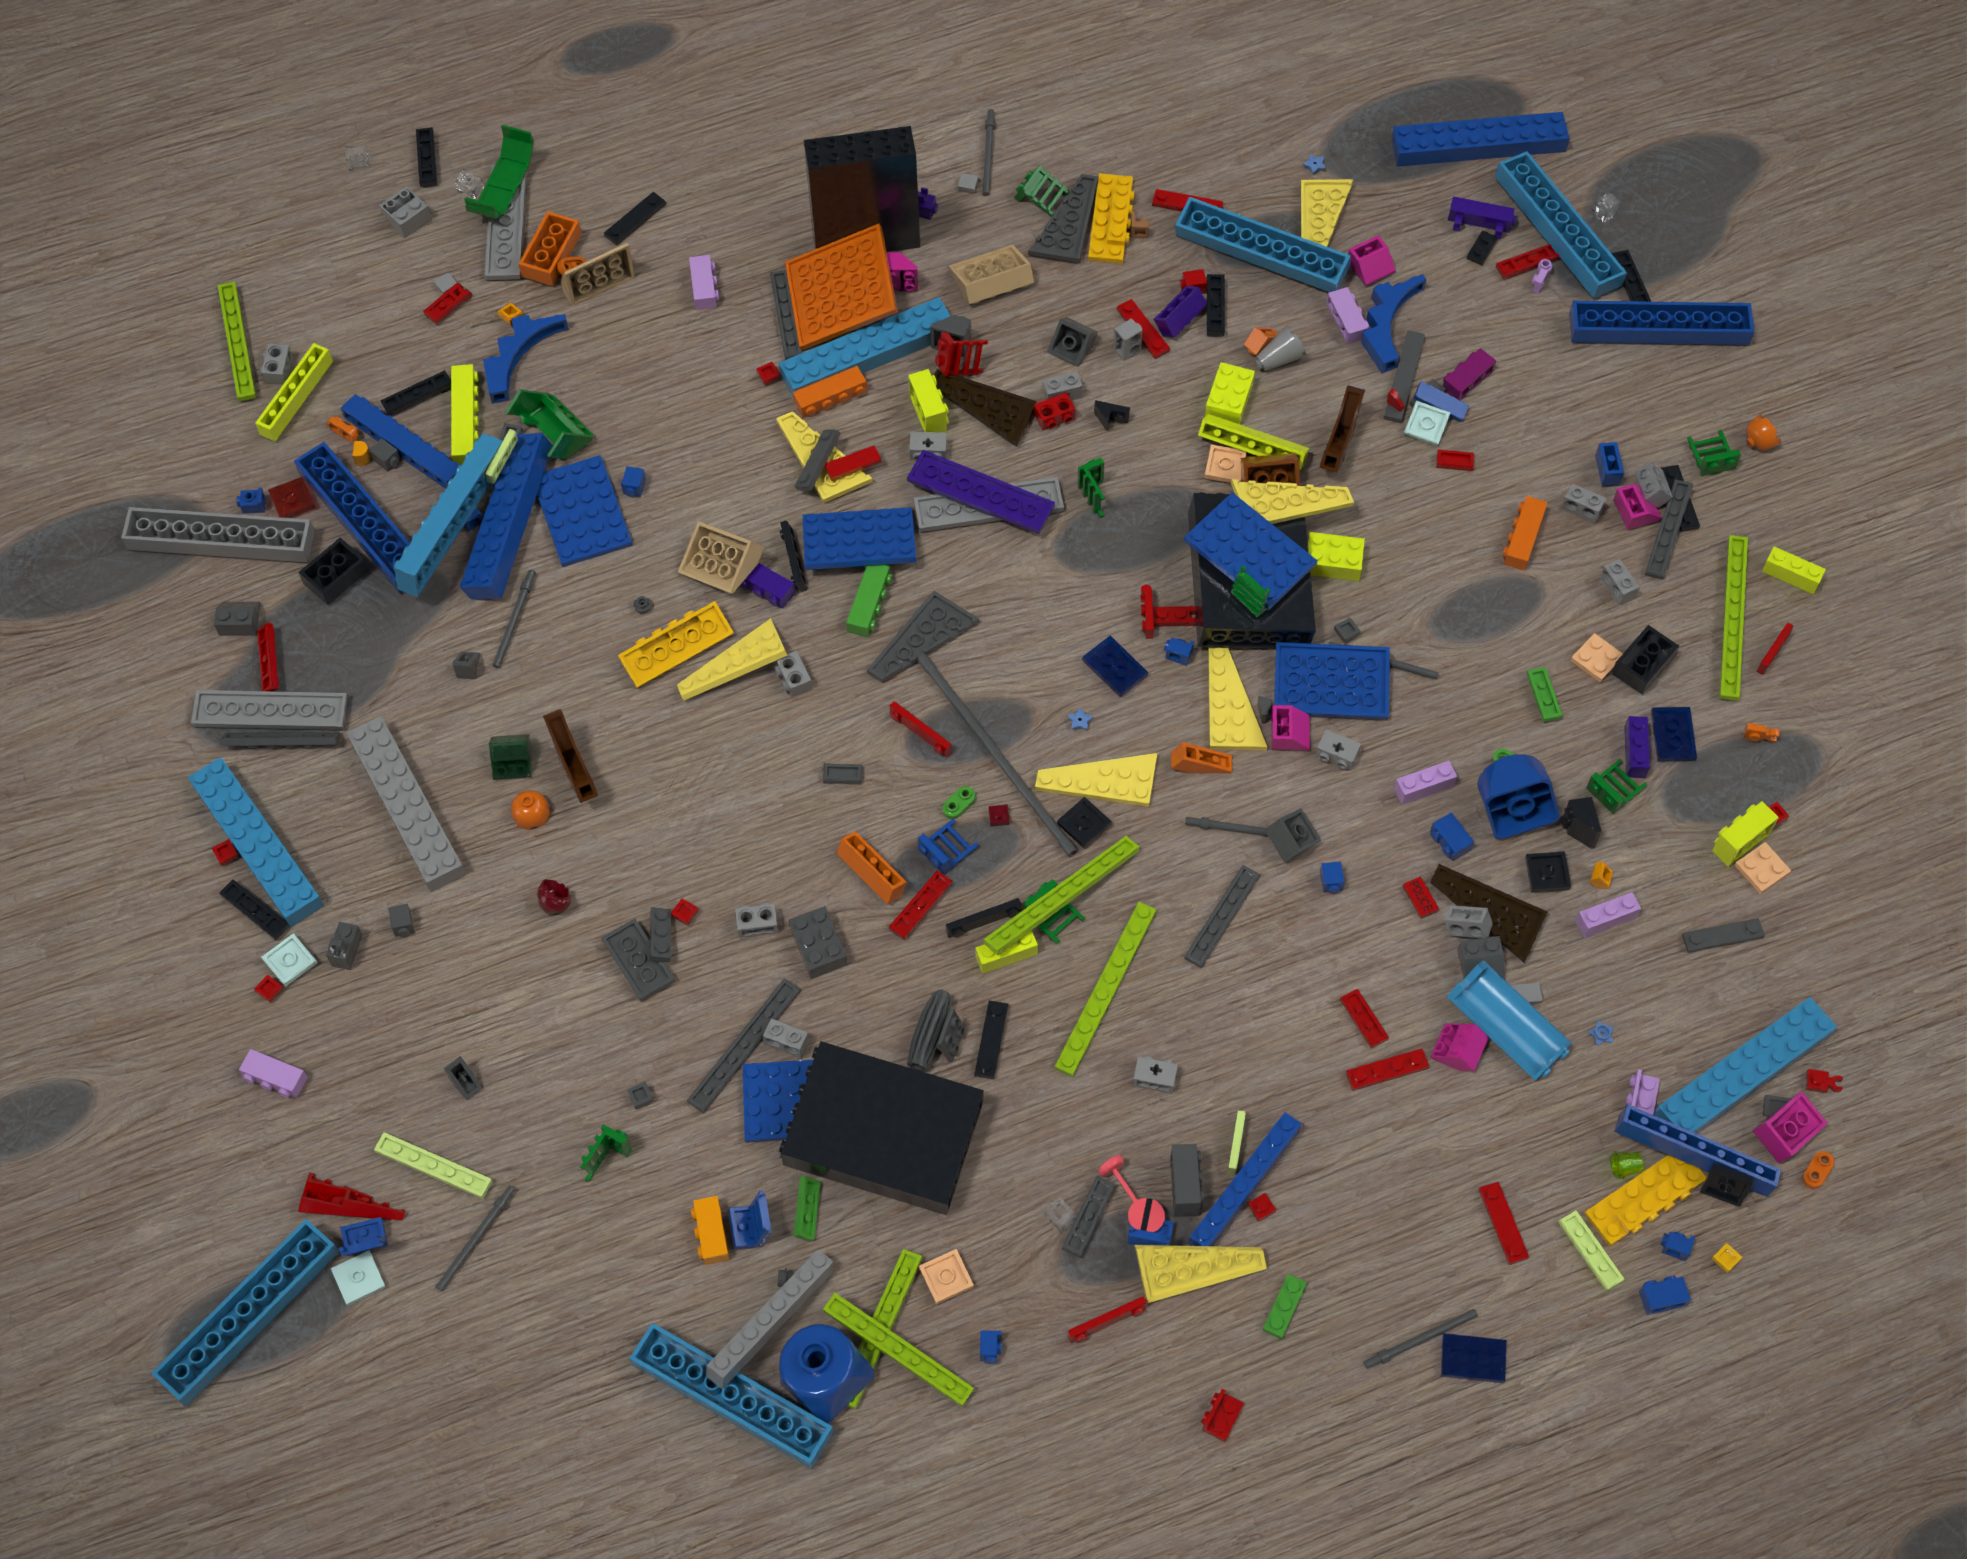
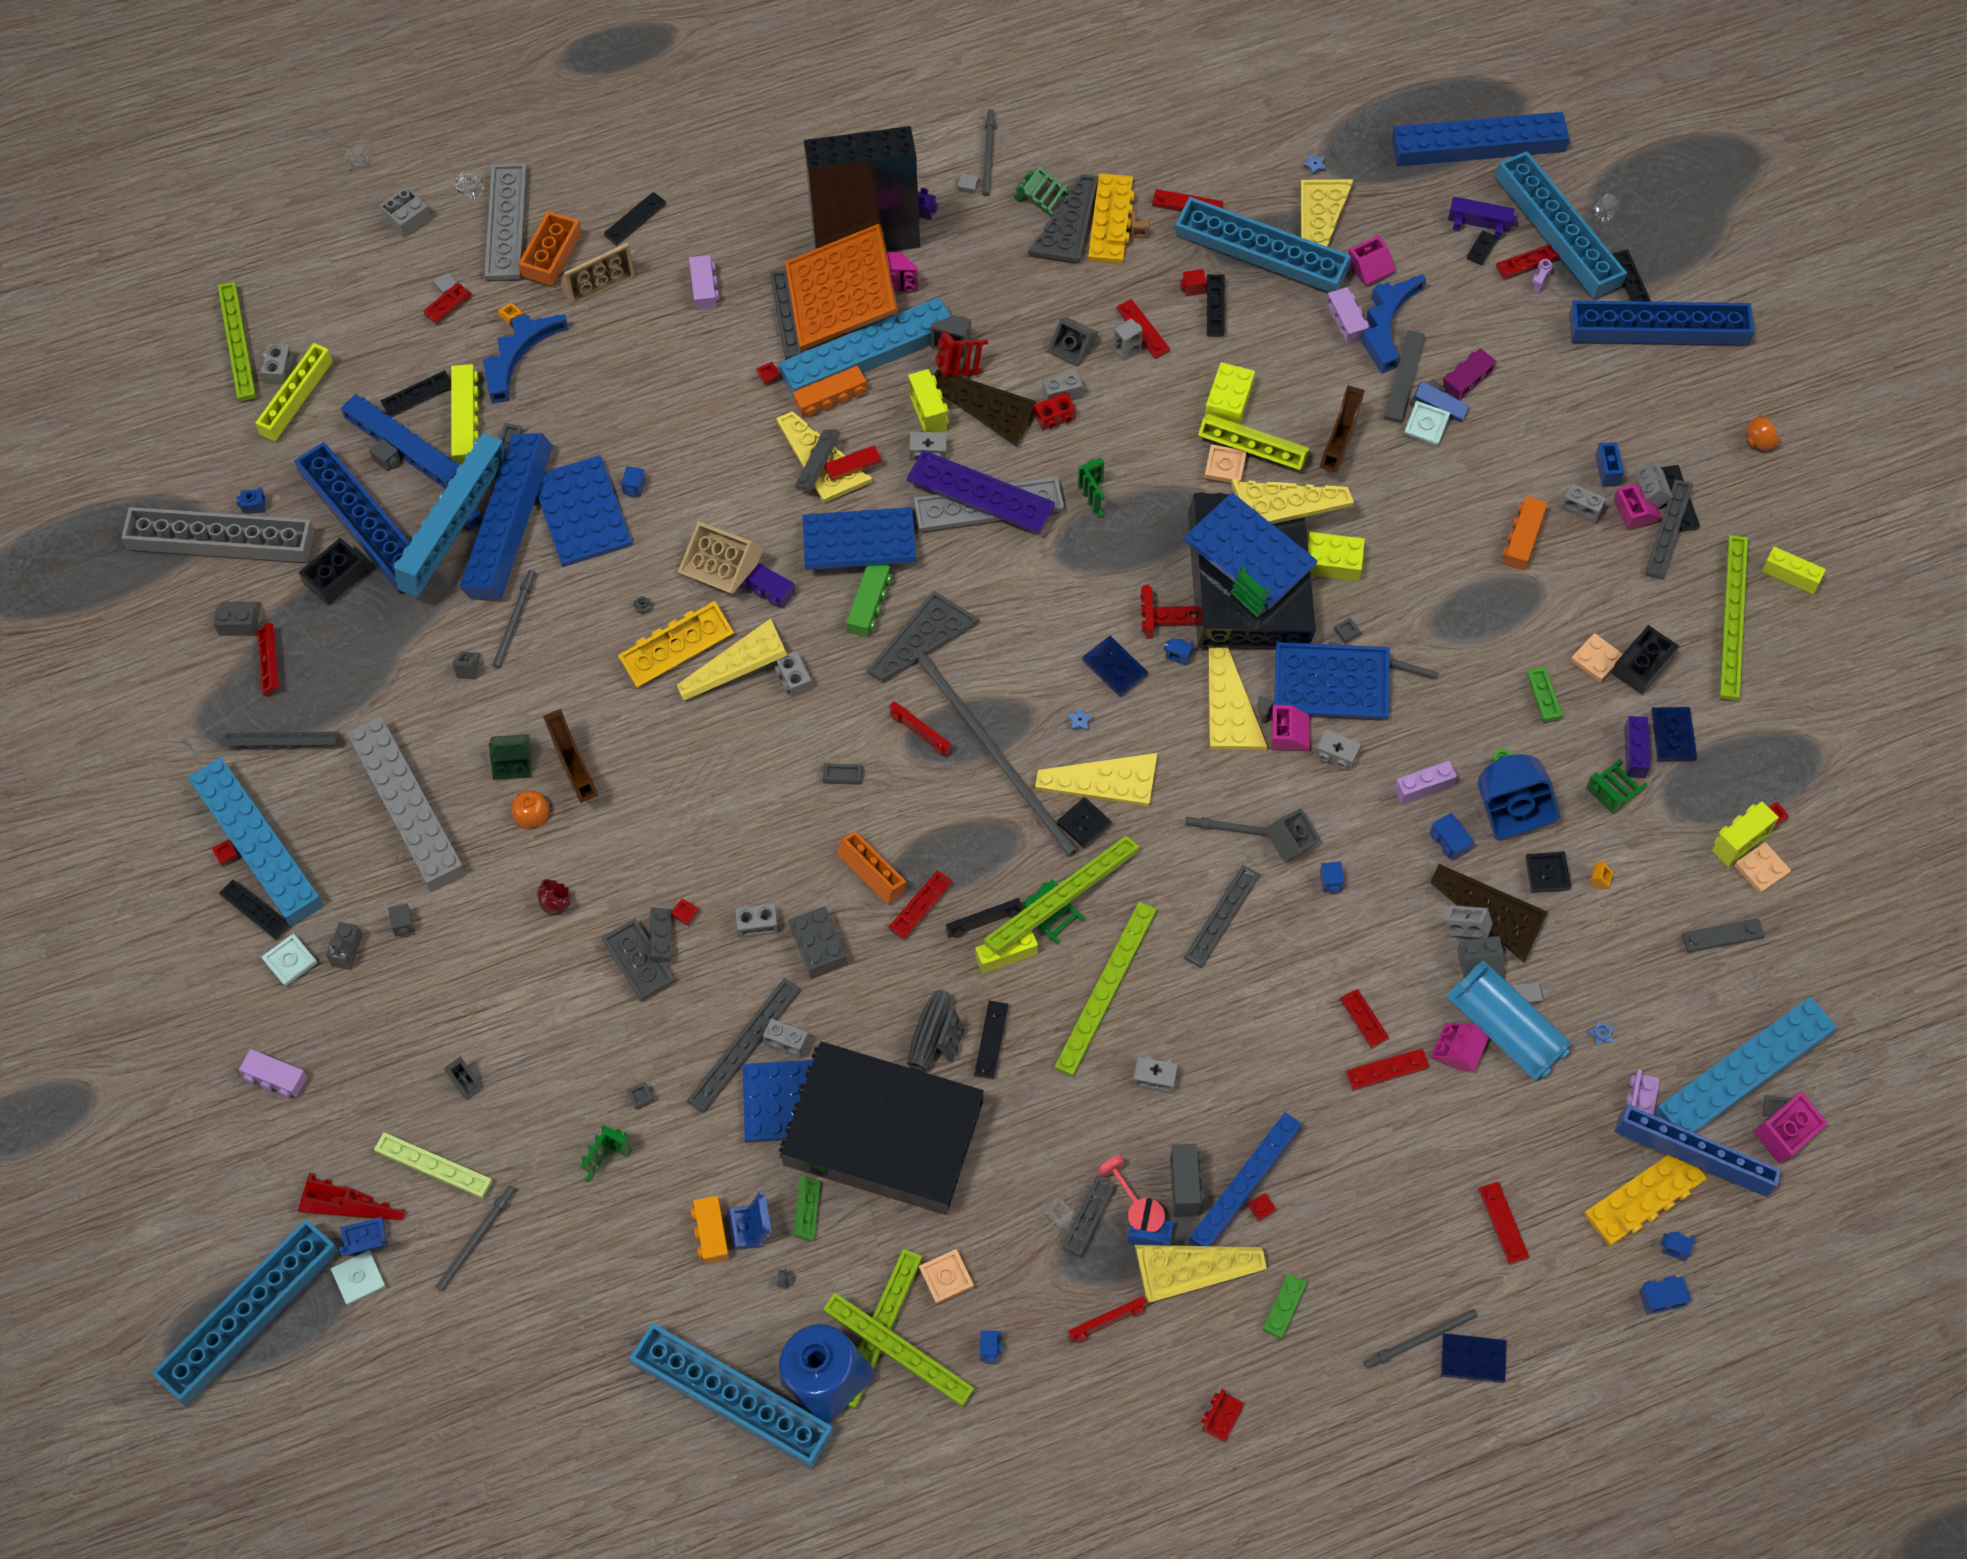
light grey plate [191,690,348,730] -> none
red plate [254,975,284,1003] -> none
clear red plate [268,477,316,518] -> none
orange plate [326,416,359,443] -> none
light orange brick [352,441,371,466] -> none
black plate [416,127,438,187] -> none
green windscreen [464,125,534,219] -> none
yellowish green tile [485,429,518,484] -> none
green windscreen [505,389,594,459] -> none
orange plate [557,256,586,275] -> none
light grey brick [706,1249,834,1389] -> none
black plate [780,520,807,592] -> none
blue plate [918,819,979,875] -> none
bright green plate [943,786,975,820] -> none
tan slope [948,244,1034,304] -> none
dark red plate [988,804,1010,827] -> none
black slope [1094,400,1130,431] -> none
dark purple brick [1153,286,1207,338] -> none
orange slope [1171,742,1232,773] -> none
yellowish green tile [1227,1110,1246,1175] -> none
dark orange brick [1241,453,1299,486] -> none
orange slope [1244,327,1278,356] -> none
light grey cone [1255,326,1306,371] -> none
red tile [1387,388,1405,412] -> none
red tile [1403,876,1439,919] -> none
red tile [1436,449,1474,471] -> none
yellowish green tile [1558,1211,1625,1292] -> none
black slope [1561,797,1602,849] -> none
lavender brick [1575,892,1641,938] -> none
light grey brick [1600,559,1640,606] -> none
clear neon green piece [1610,1151,1643,1180] -> none
green plate [1687,430,1741,476] -> none
black plate [1700,1163,1753,1207] -> none
yellow plate [1712,1243,1743,1274] -> none
orange plate [1743,723,1780,742] -> none
red tile [1756,622,1793,675] -> none
orange plate [1802,1151,1834,1189] -> none
red plate [1806,1069,1843,1093] -> none

